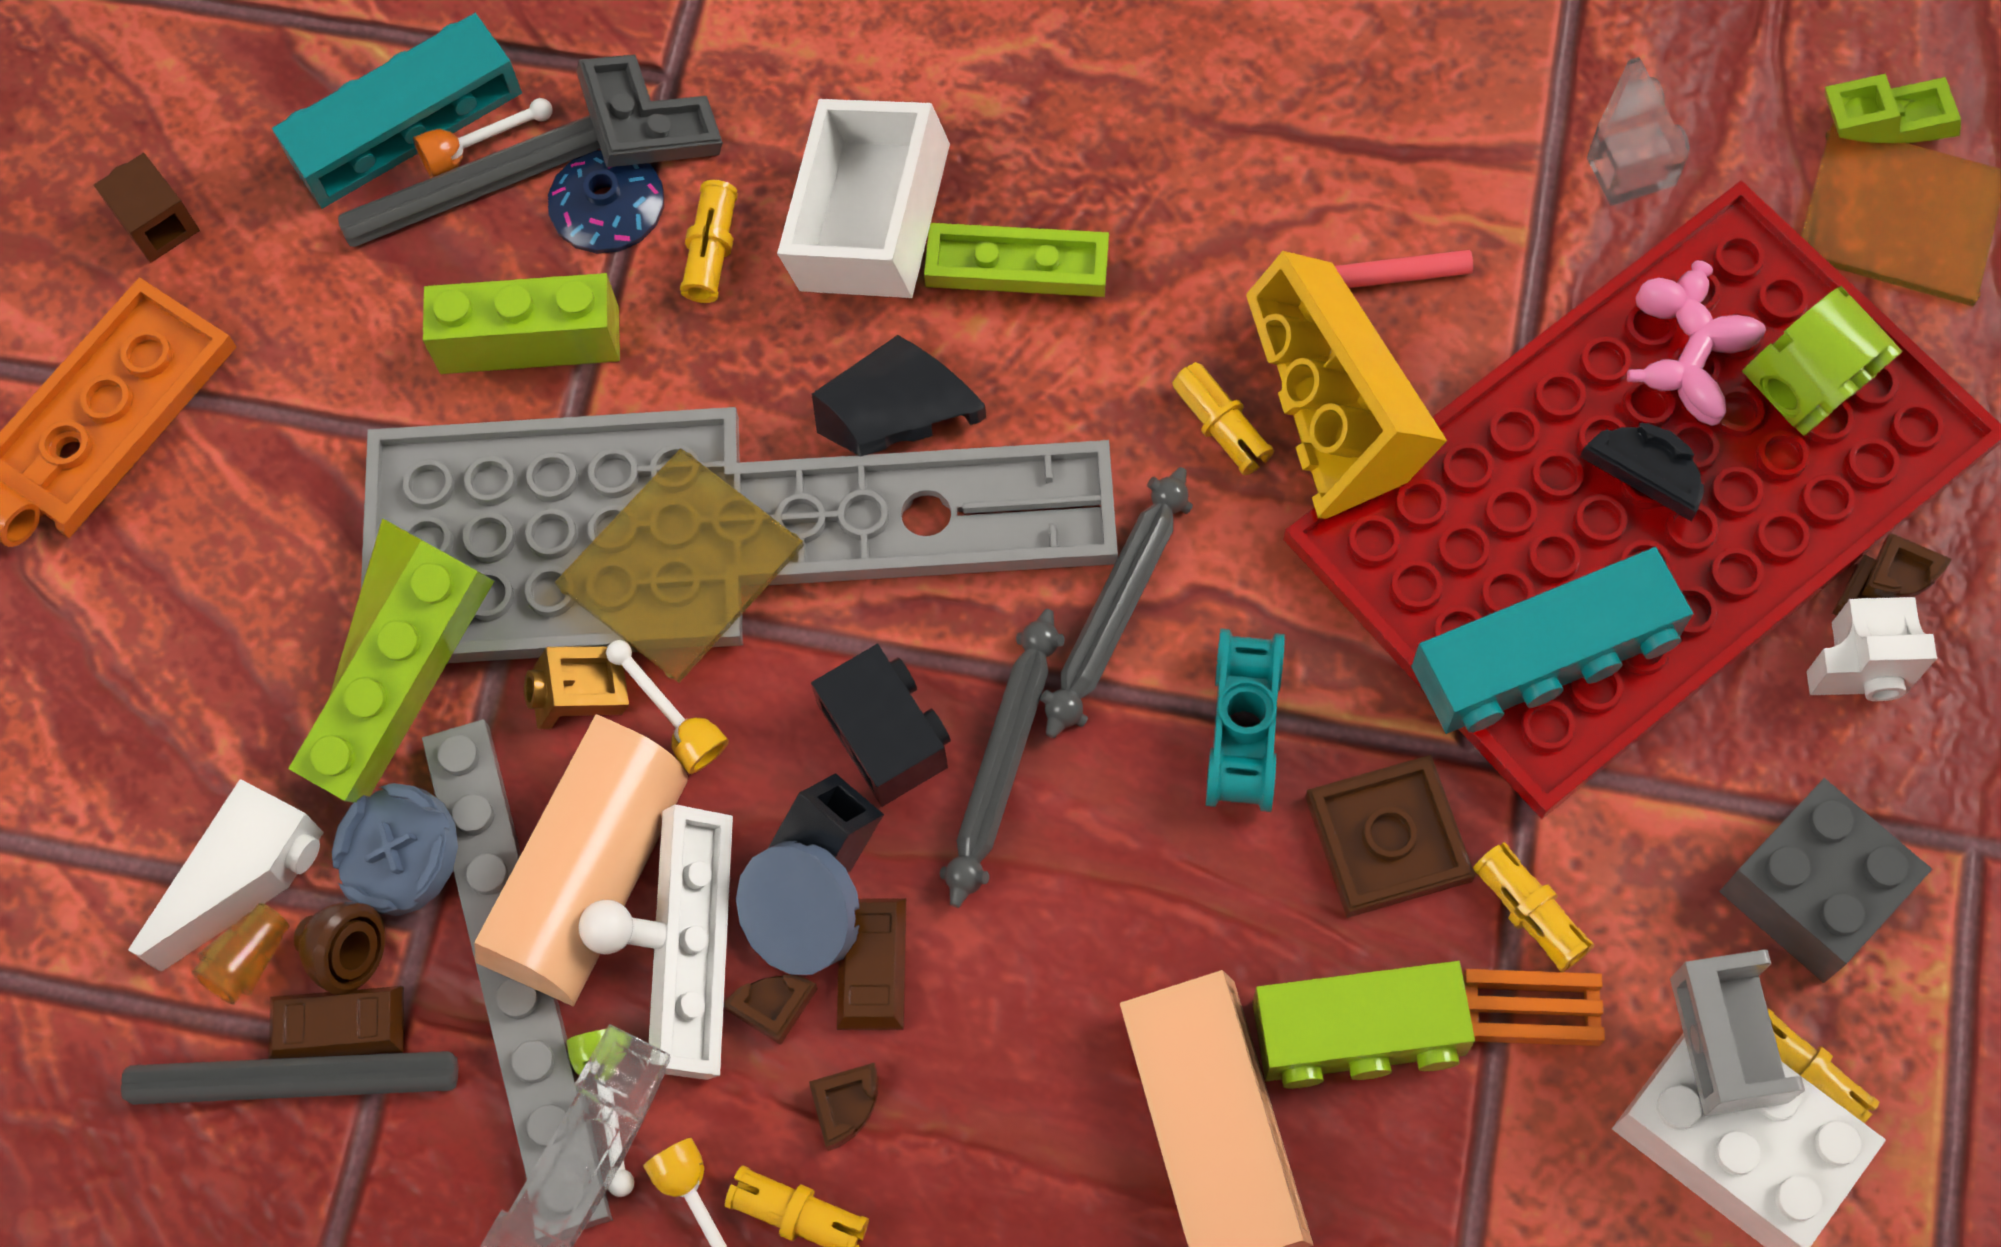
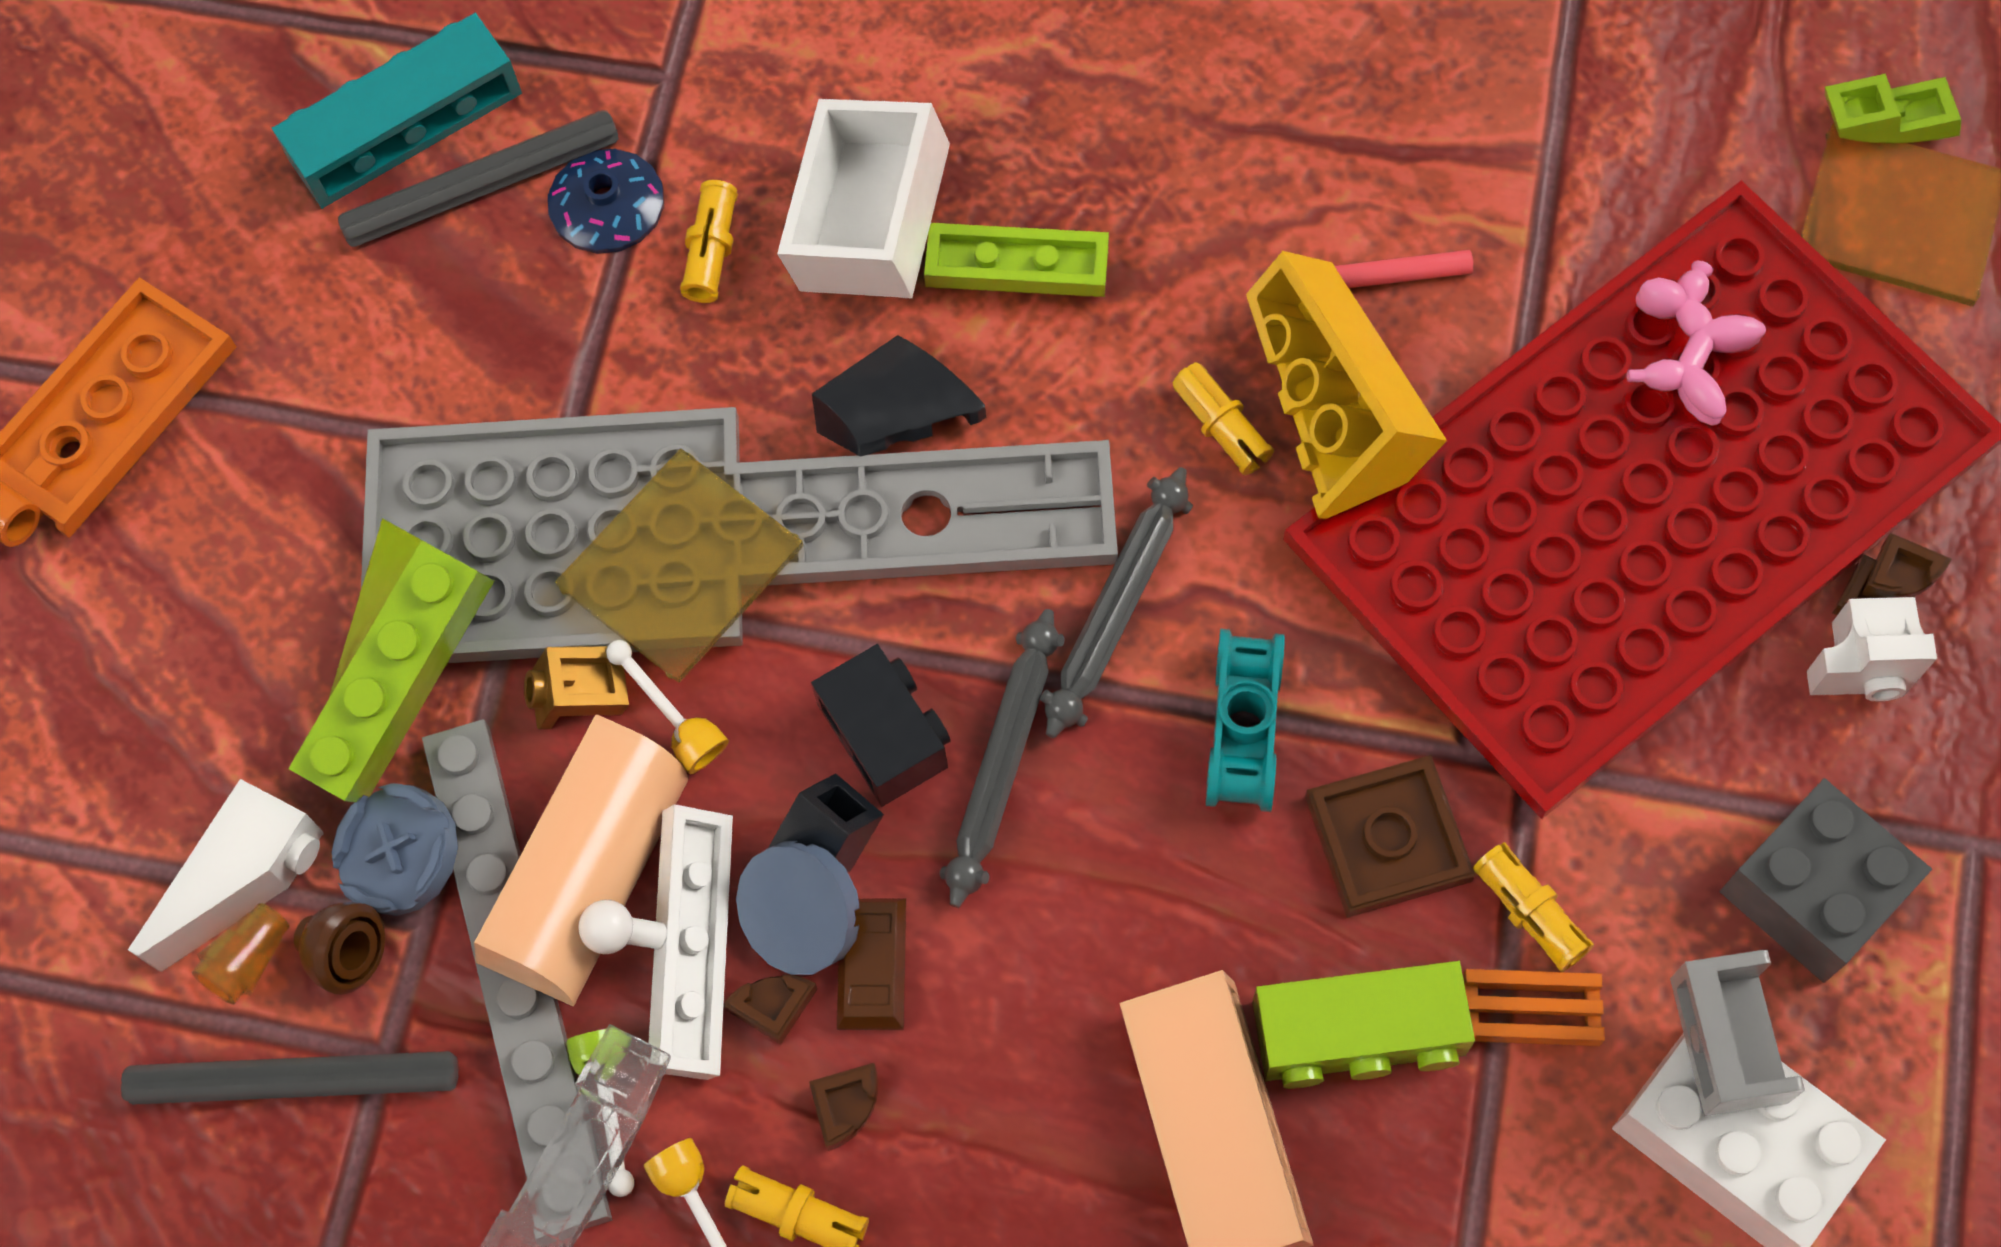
reddish brown brick [94,153,200,263] -> none
reddish brown tile [269,986,404,1059] -> none
hinge [413,98,553,178] -> none
lime brick [423,273,620,374] -> none
dark grey tile [576,54,723,167] -> none
teal brick [1411,547,1694,734] -> none
black plate [1580,423,1704,522] -> none
clear slope [1587,57,1690,206] -> none
lime brick [1742,286,1903,436] -> none
yellow pin [1767,1008,1880,1123] -> none

